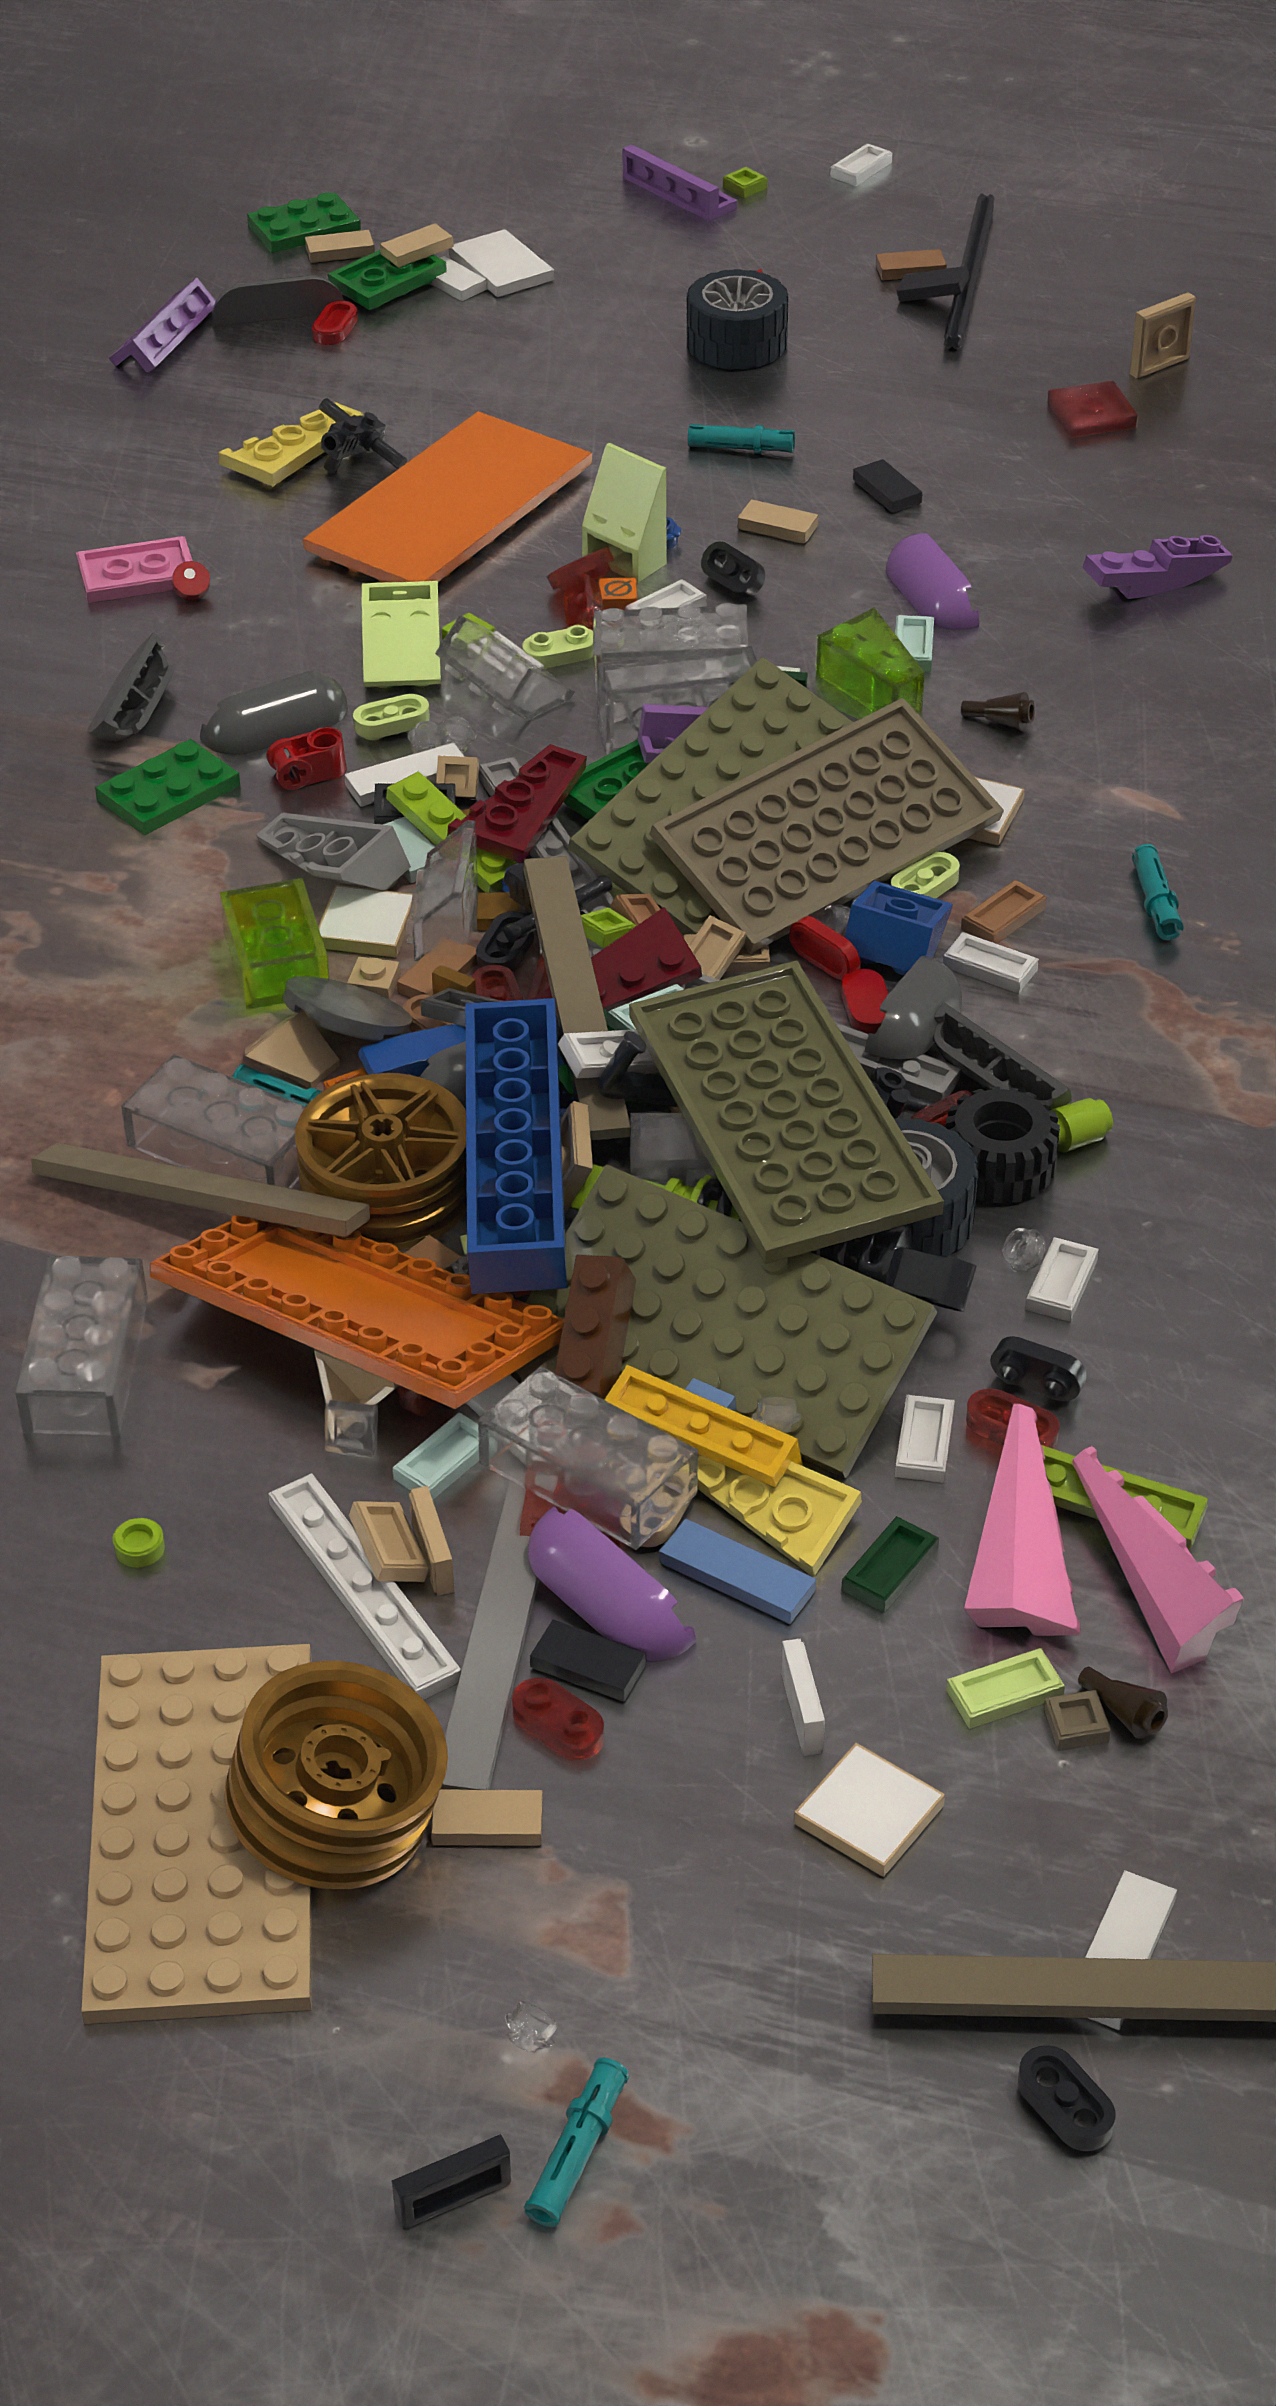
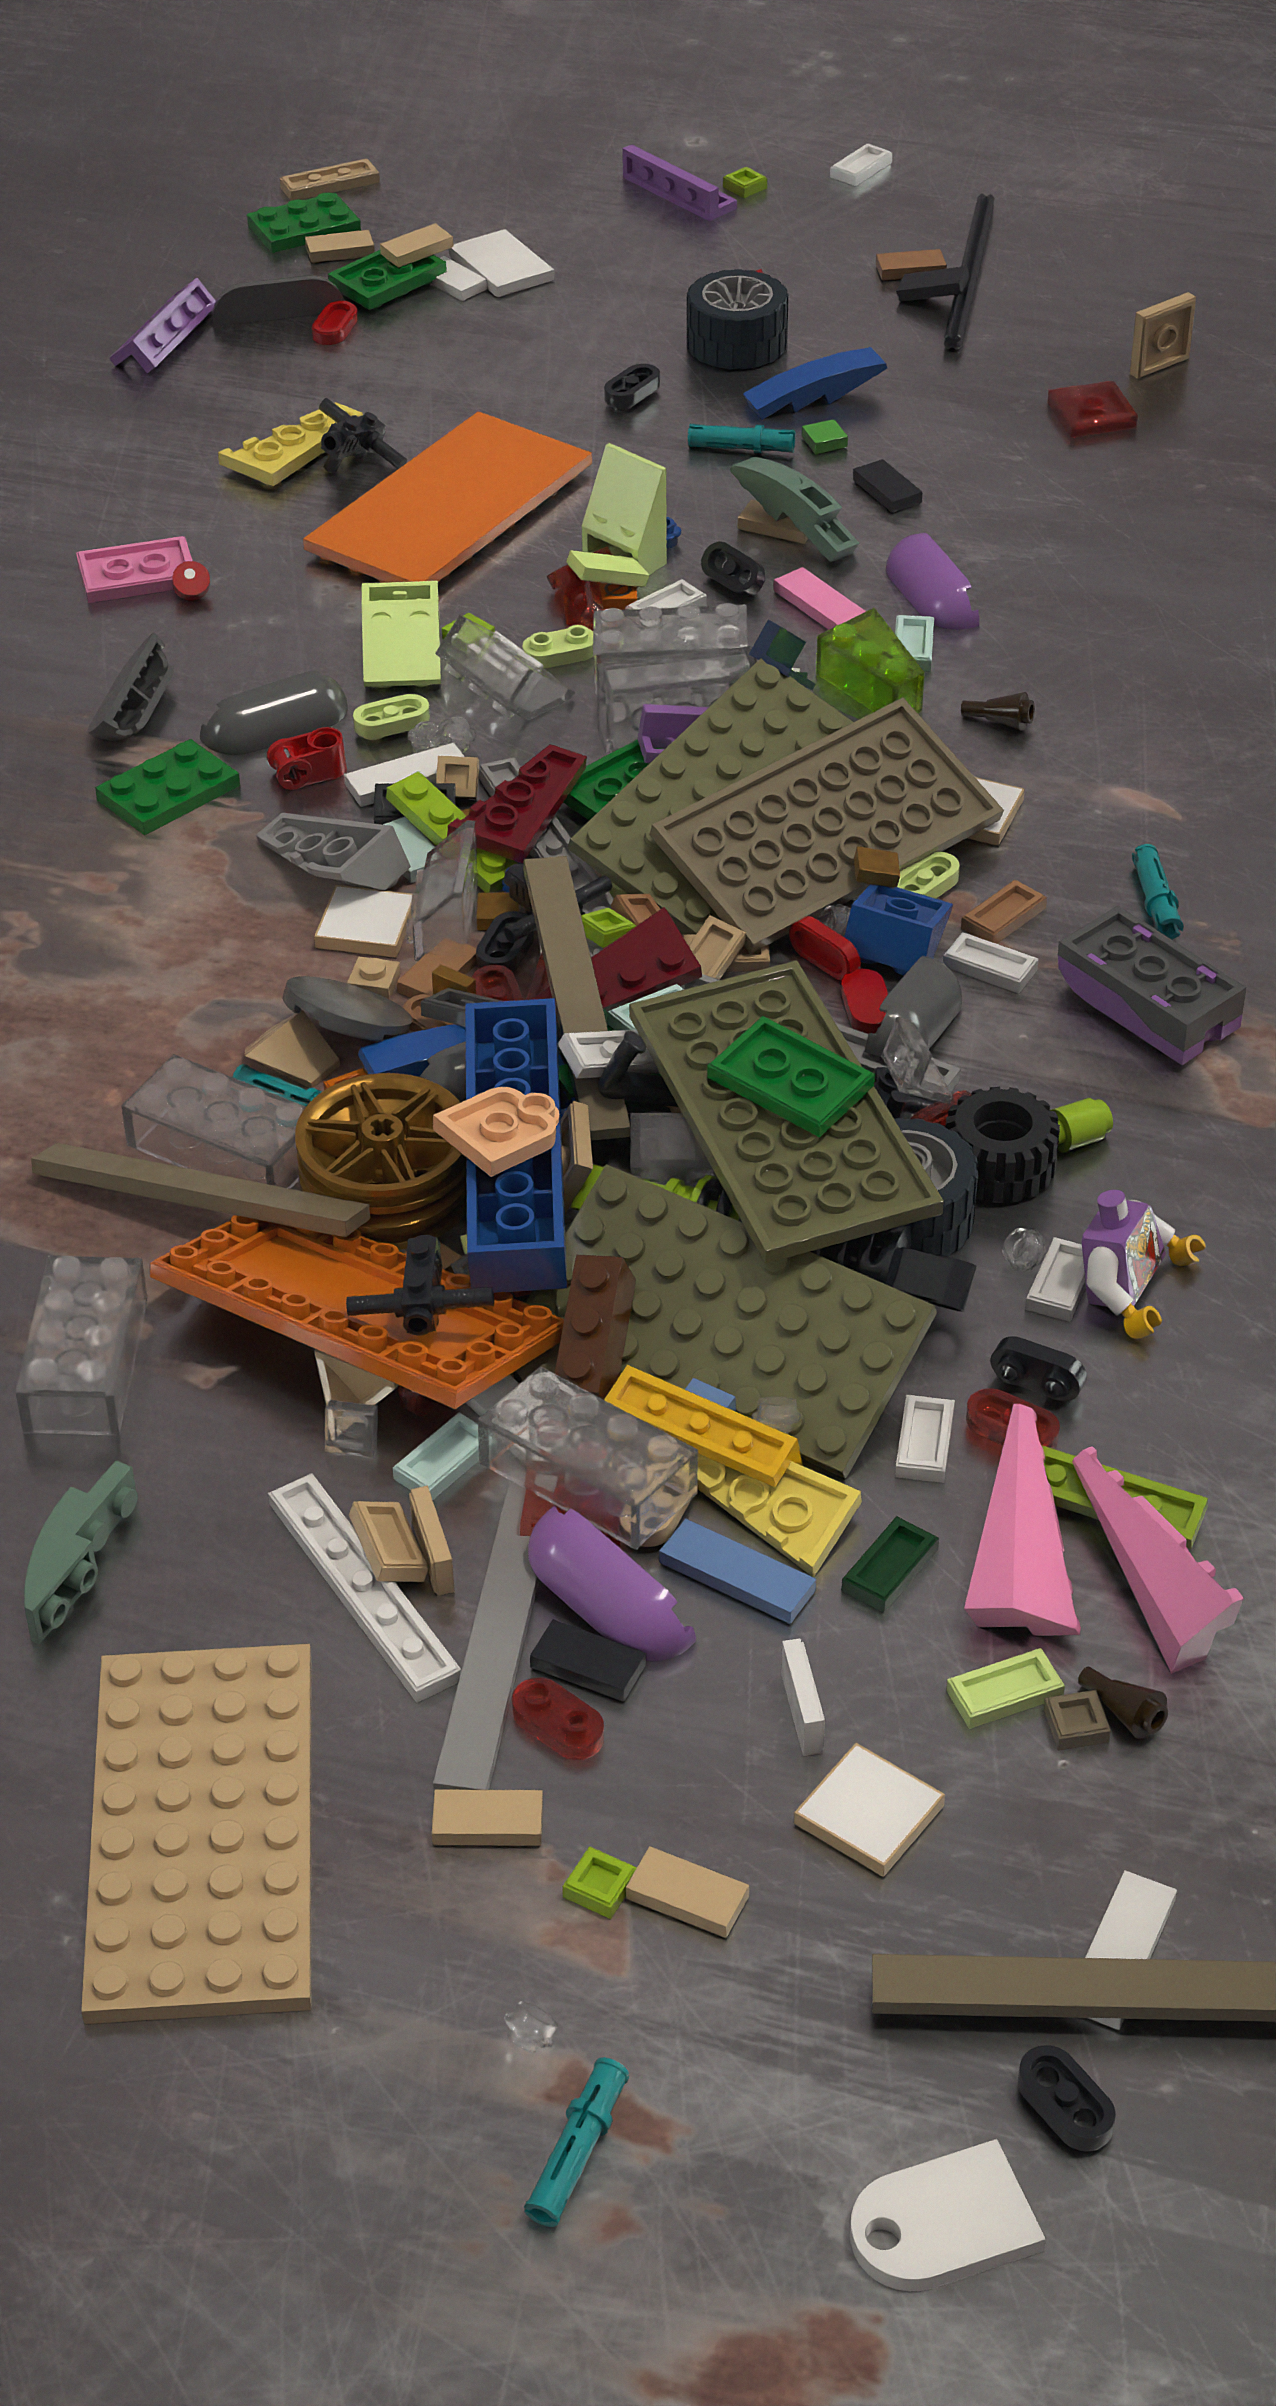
lime tile [113,1518,165,1568] -> none
clear neon green brick [219,878,329,1010] -> none
pearl gold wheel [224,1661,448,1889] -> none
black tile [391,2134,512,2229] -> none
dark grey brick [933,1002,1072,1110] -> none
medium lavender slope [1083,535,1233,599] -> none
none -> sand green slope [24,1460,138,1644]
none -> tan tile [280,158,380,201]
none -> black piece [346,1235,494,1336]
none -> light nougat plate [433,1087,559,1177]
none -> lime tile [562,1846,637,1919]
none -> yellowish green tile [566,550,650,587]
none -> black plate [604,364,660,410]
none -> tan tile [626,1846,749,1938]
none -> green tile [707,1016,875,1138]
none -> sand green slope [729,457,860,562]
none -> blue slope [743,347,888,420]
none -> panel [749,619,816,691]
none -> bright pink tile [773,567,874,641]
none -> bright green tile [801,419,848,454]
none -> white tile [850,2139,1046,2292]
none -> pearl gold tile [854,846,900,888]
none -> clear panel [882,1016,953,1104]
none -> dark grey piece [1058,906,1247,1065]
none -> torso [1081,1190,1206,1339]

